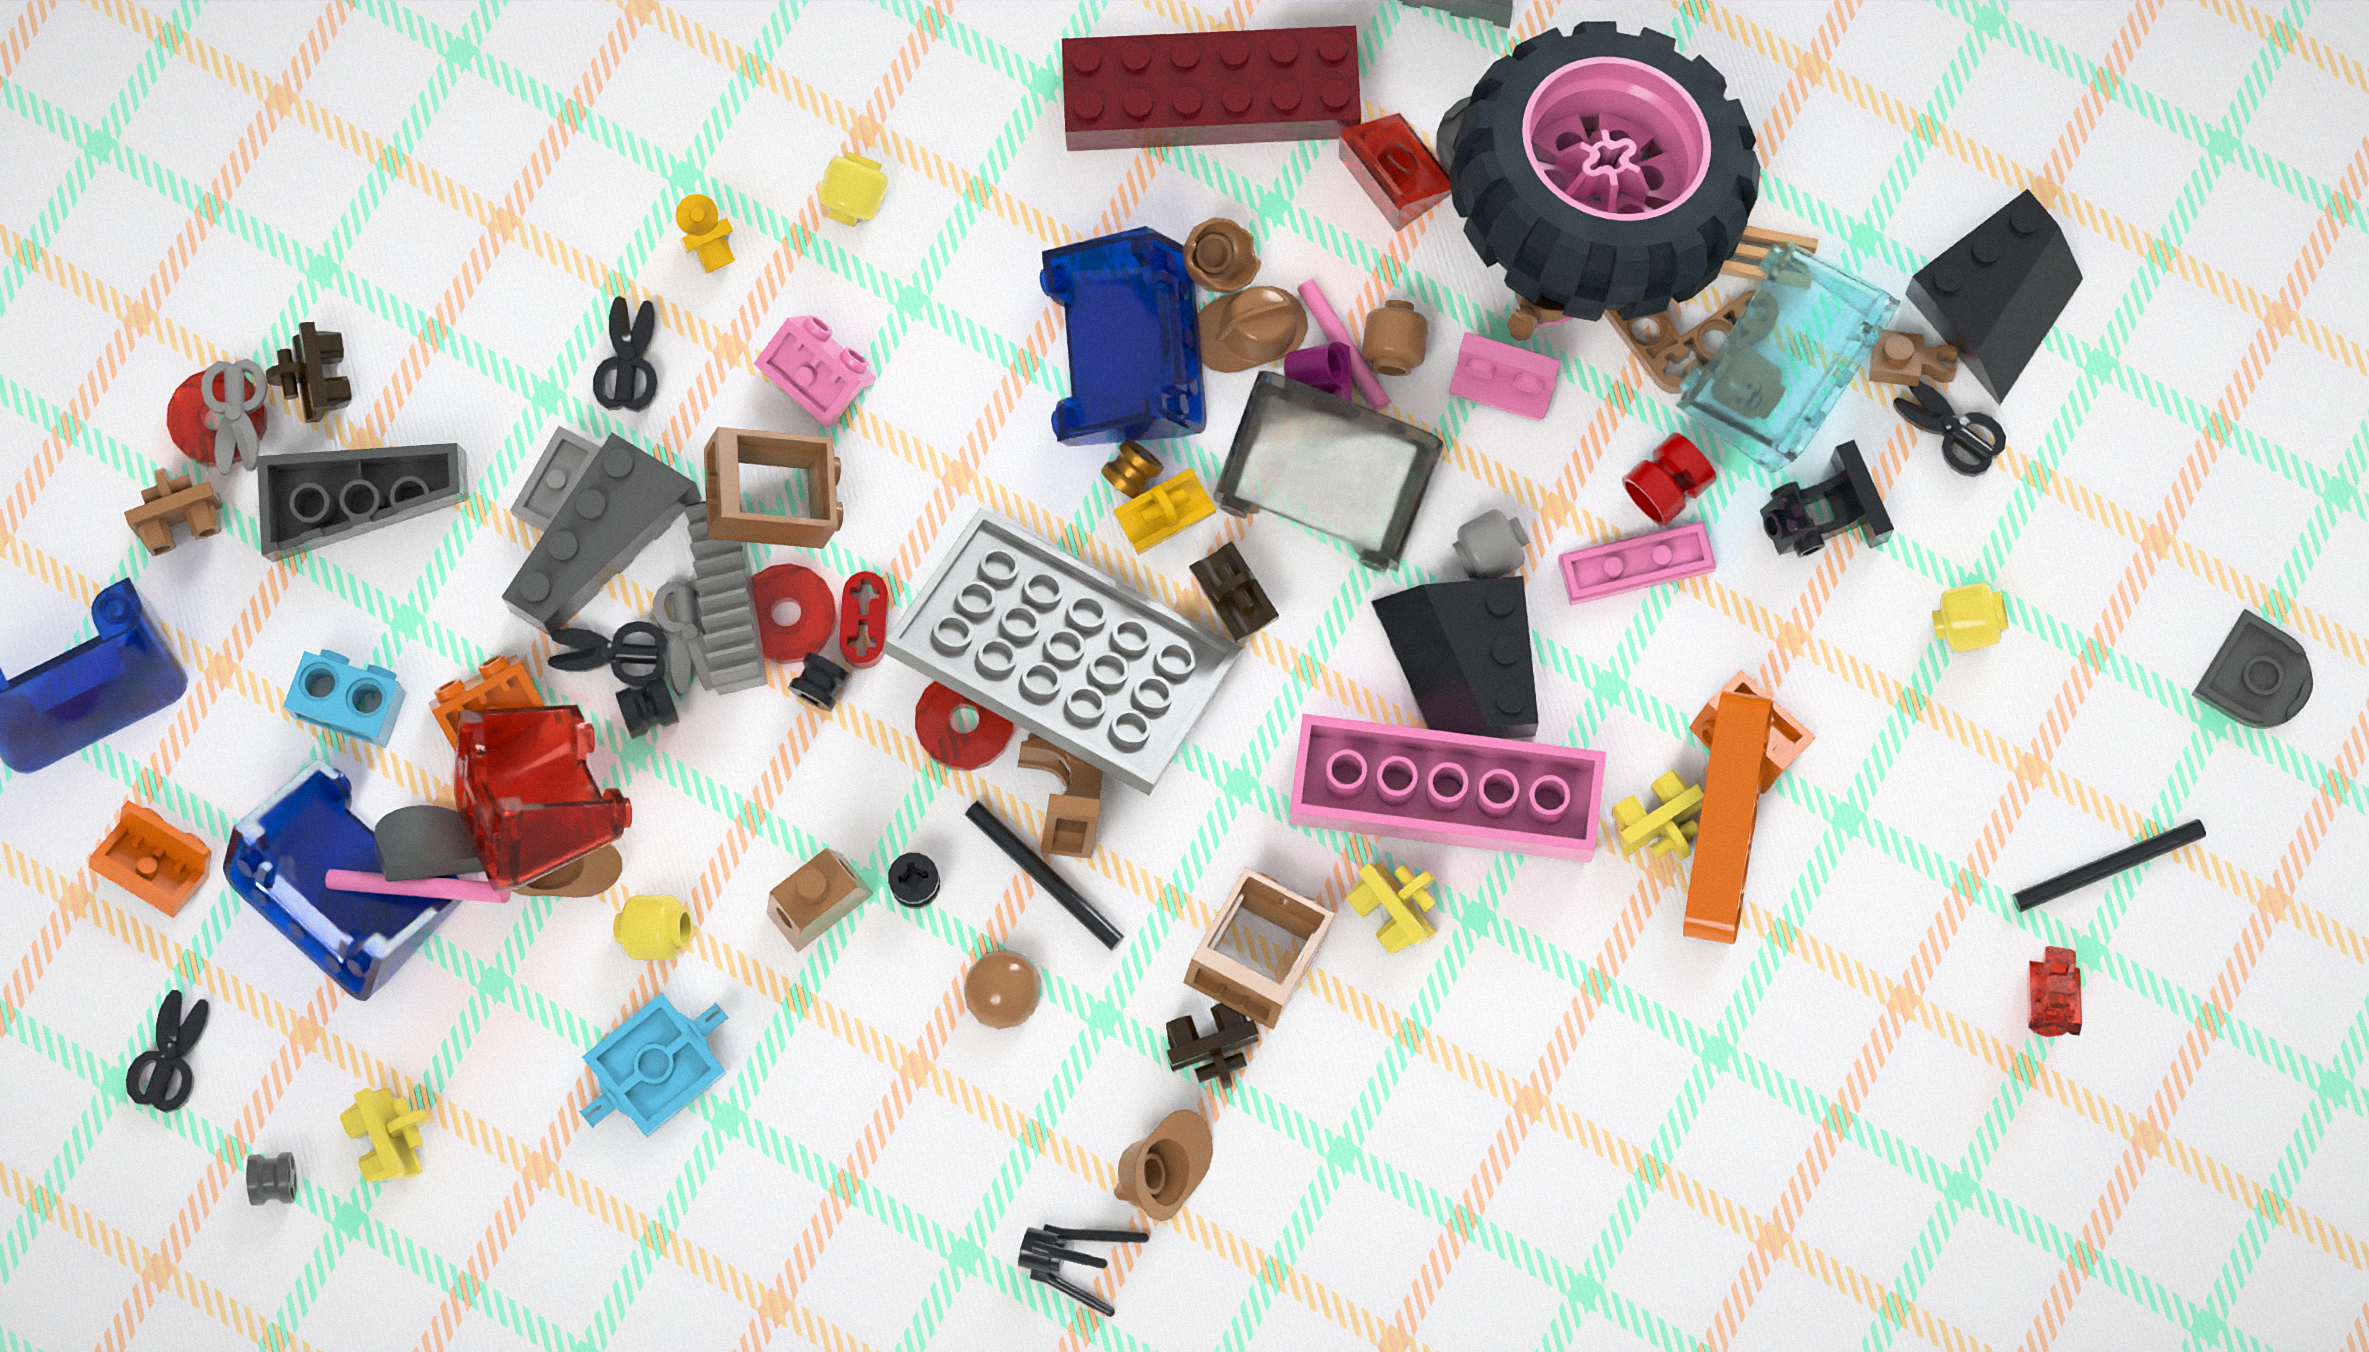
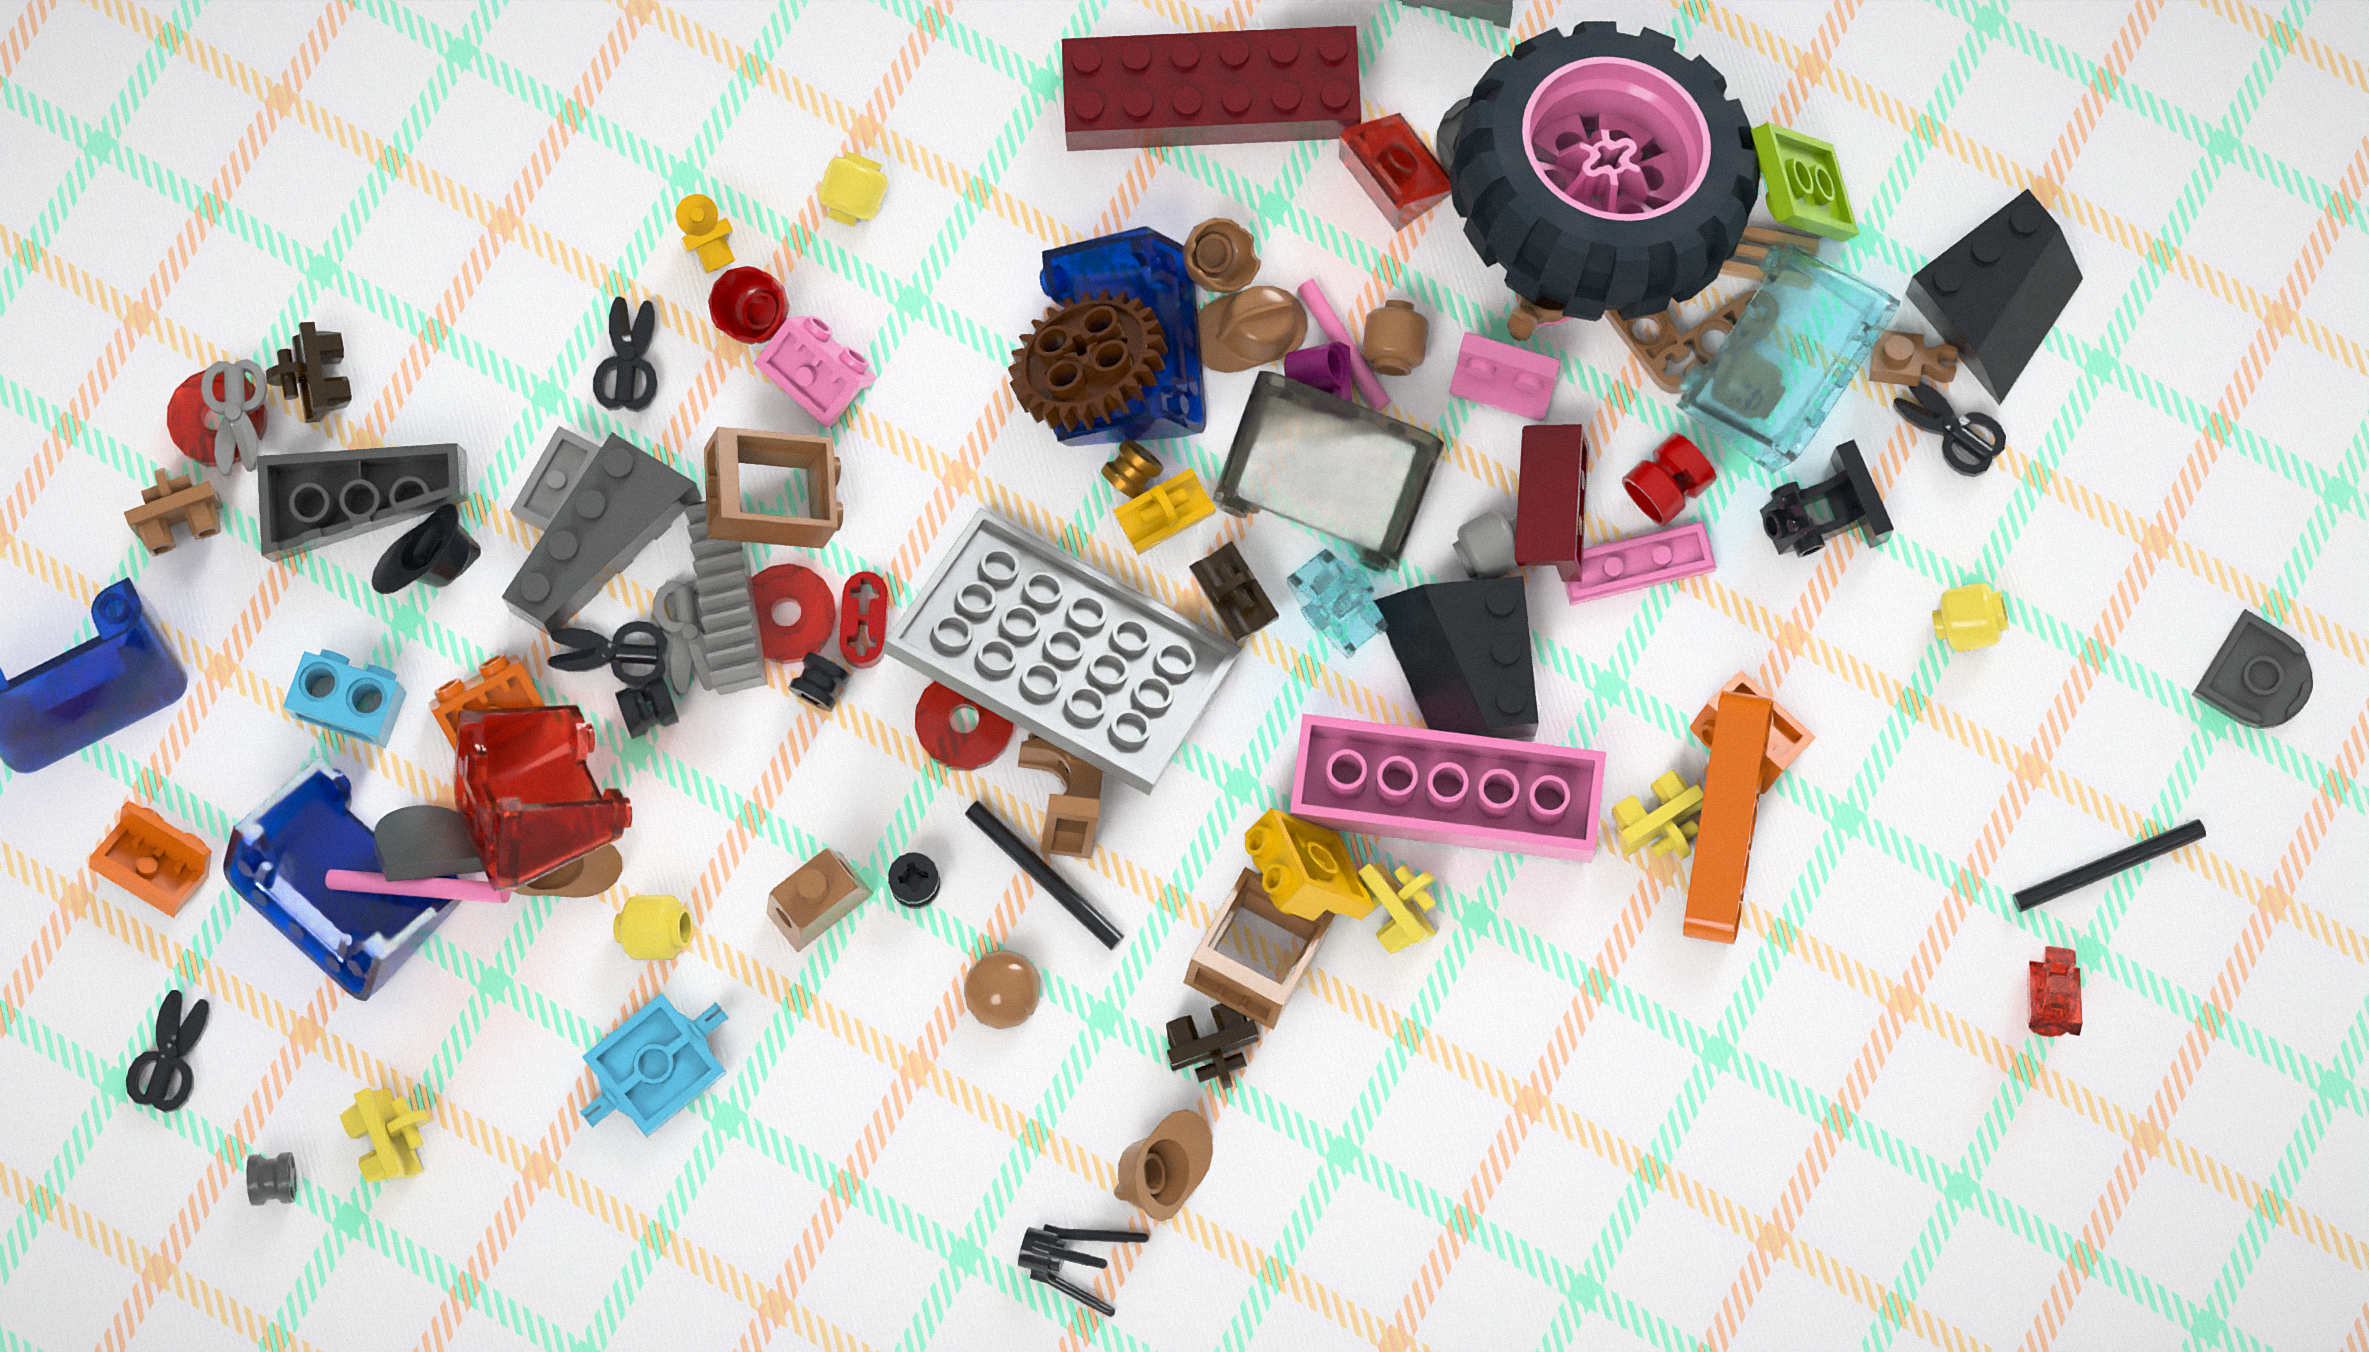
none -> black piece [371,503,481,595]
none -> red hair [708,266,790,345]
none -> reddish brown gear [1008,289,1168,432]
none -> yellow plate [1244,808,1375,921]
none -> clear light blue hinge [1286,548,1388,660]
none -> dark red panel [1515,424,1589,582]
none -> lime plate [1751,122,1859,242]

